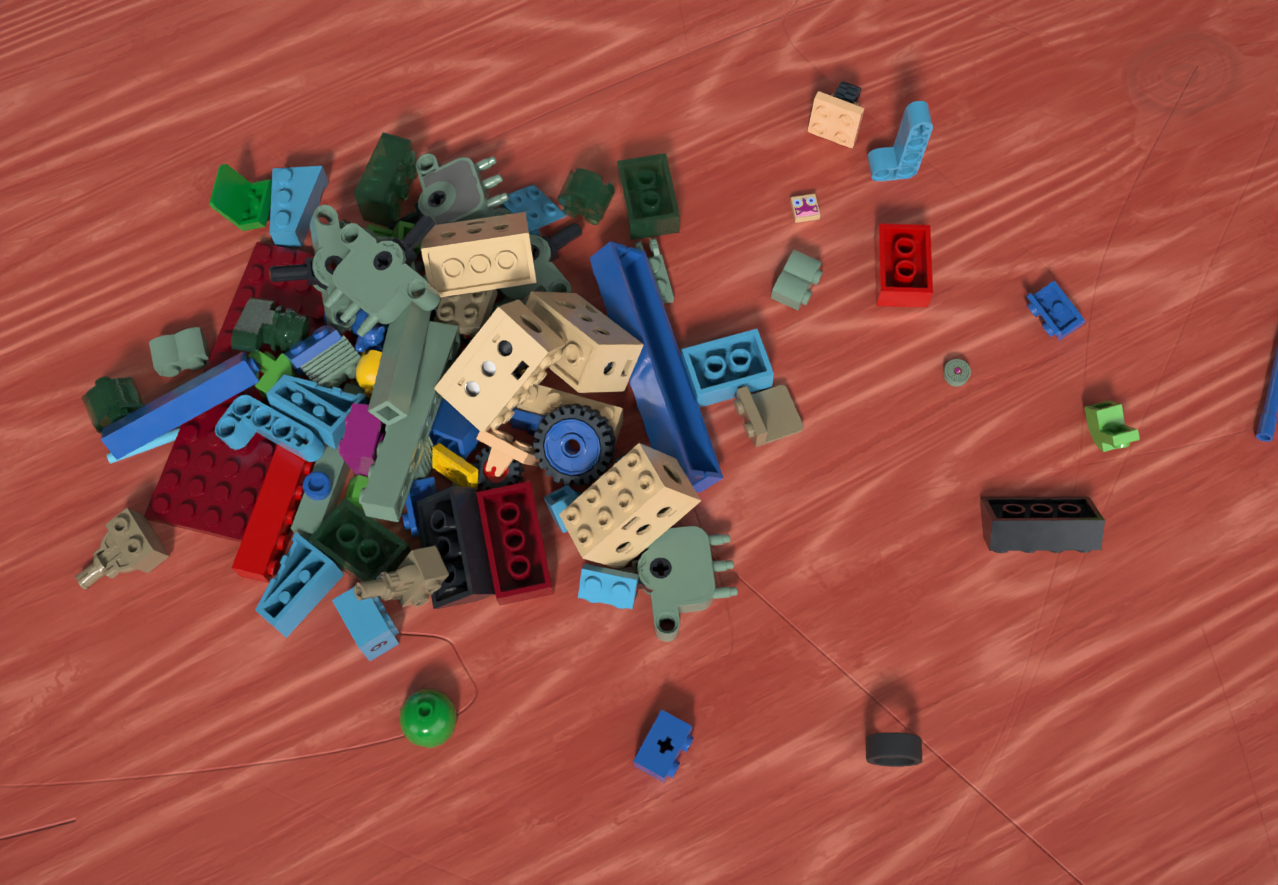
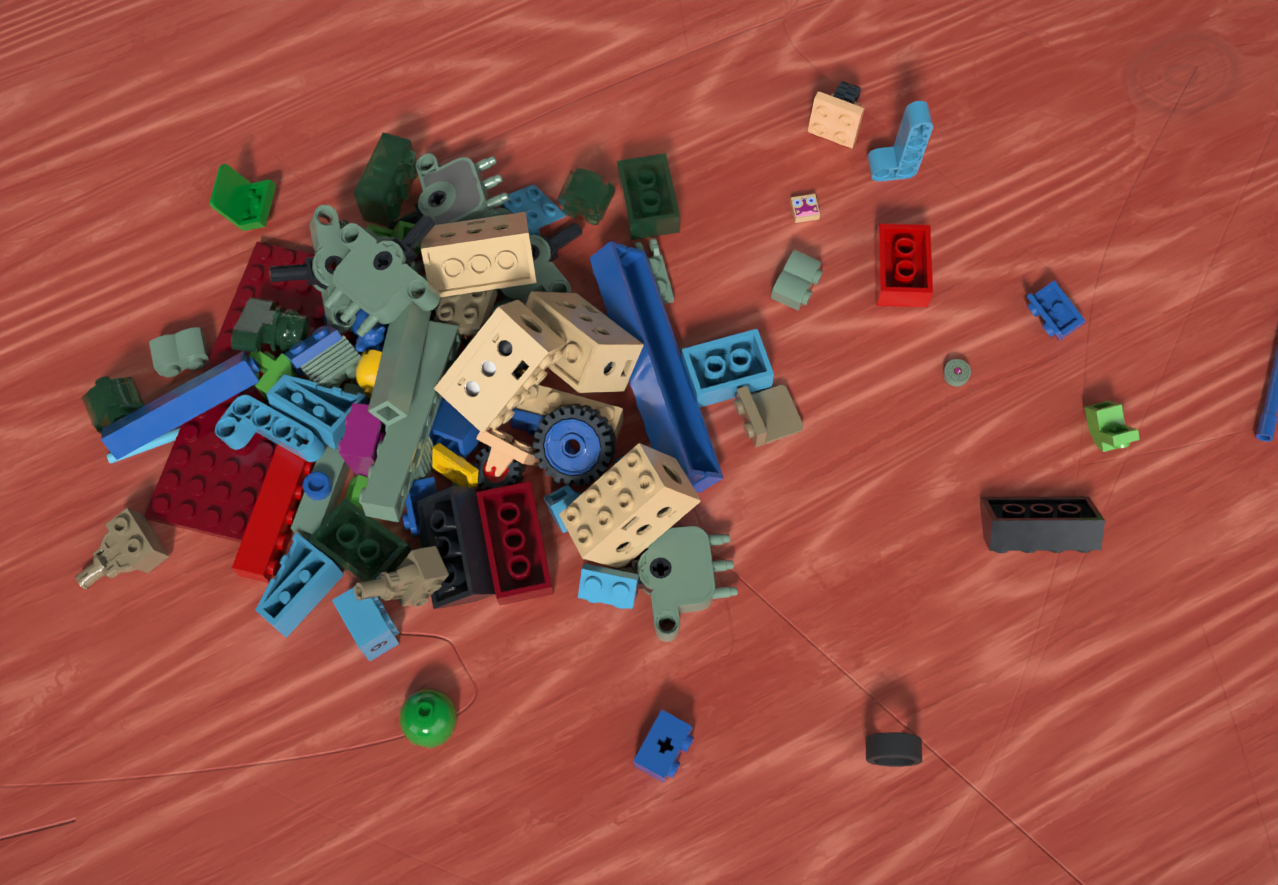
dark azure wedge [270,166,329,248] -> none

